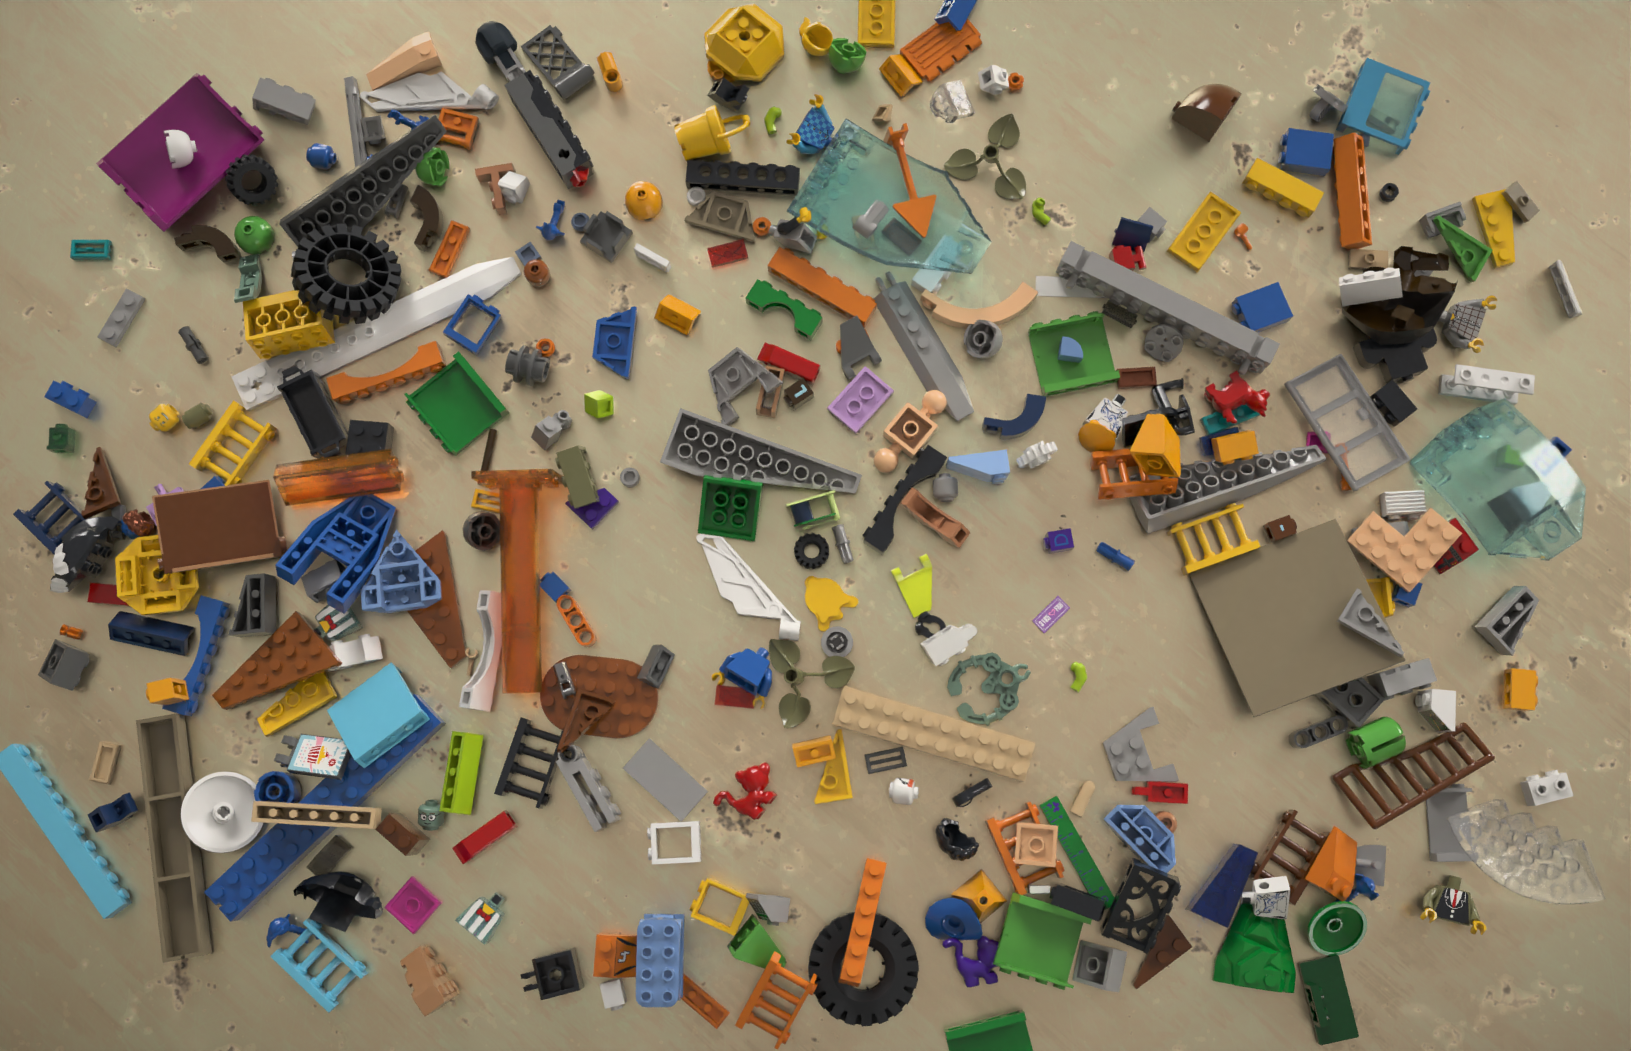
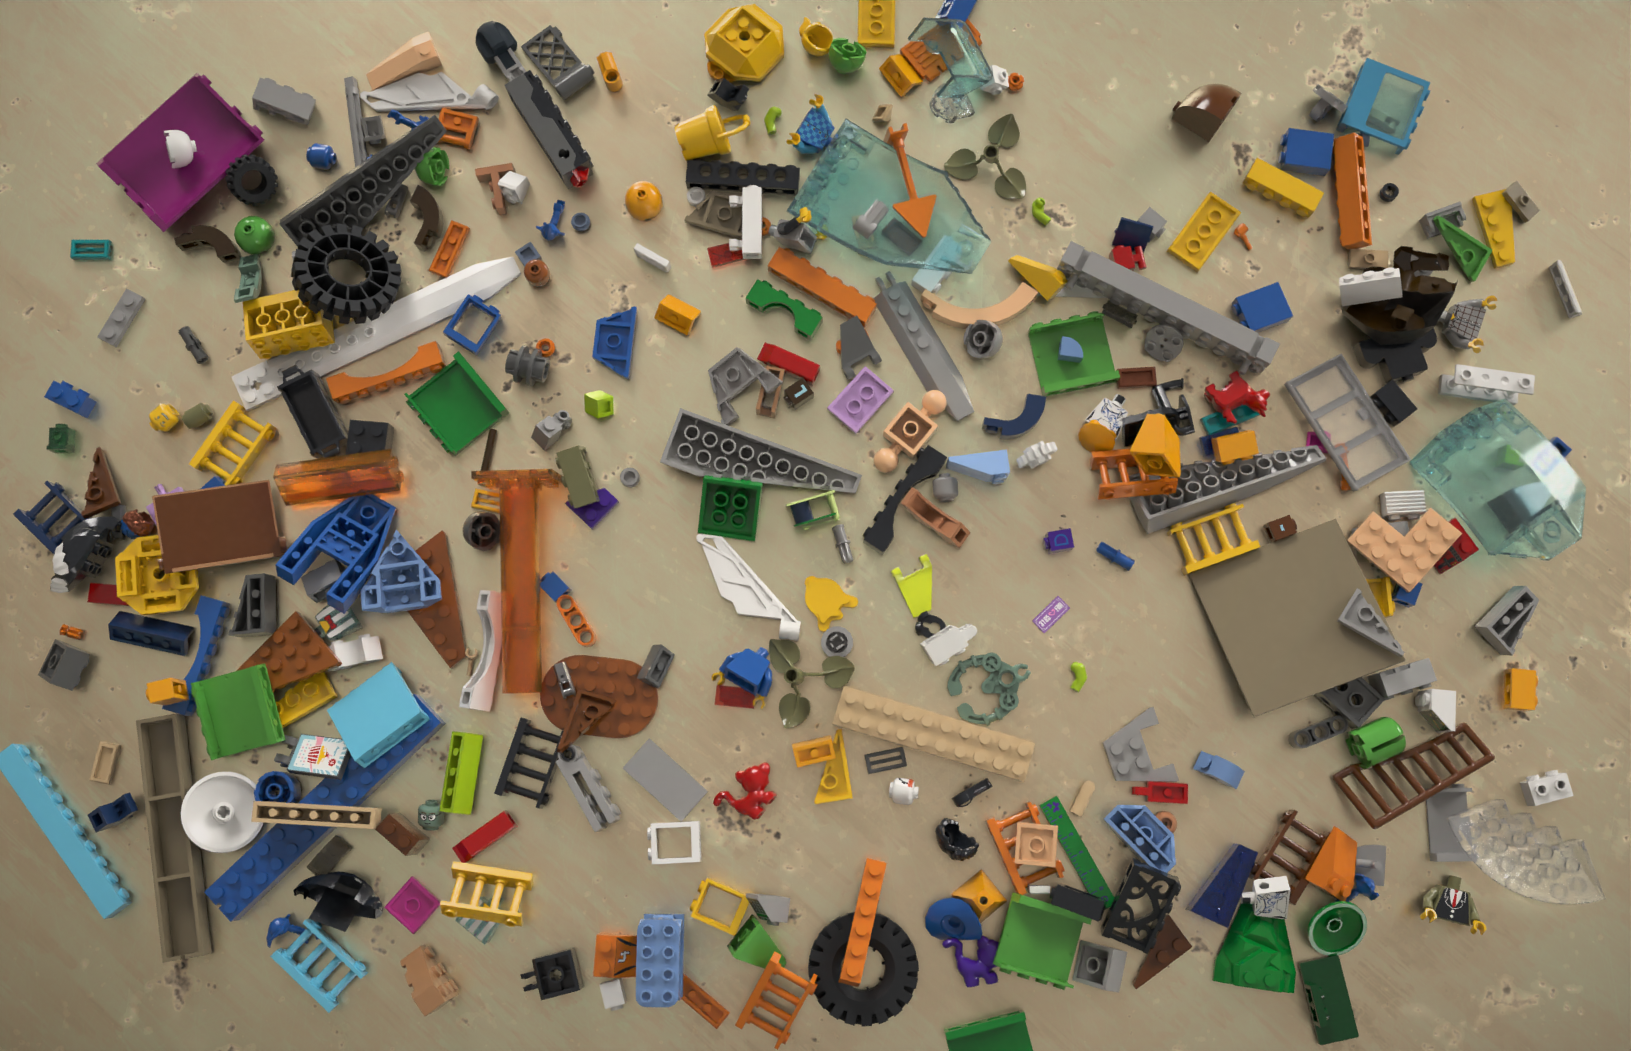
dark grey panel [580,211,633,263] -> none
black tyre [794,532,829,569] -> none
none -> bright green panel [191,663,286,760]
none -> yellow fence [440,861,533,927]
none -> white brick [729,185,762,259]
none -> clear light blue windscreen [908,17,993,98]
none -> yellow slope [1008,255,1068,301]
none -> medium blue brick [1193,751,1245,789]

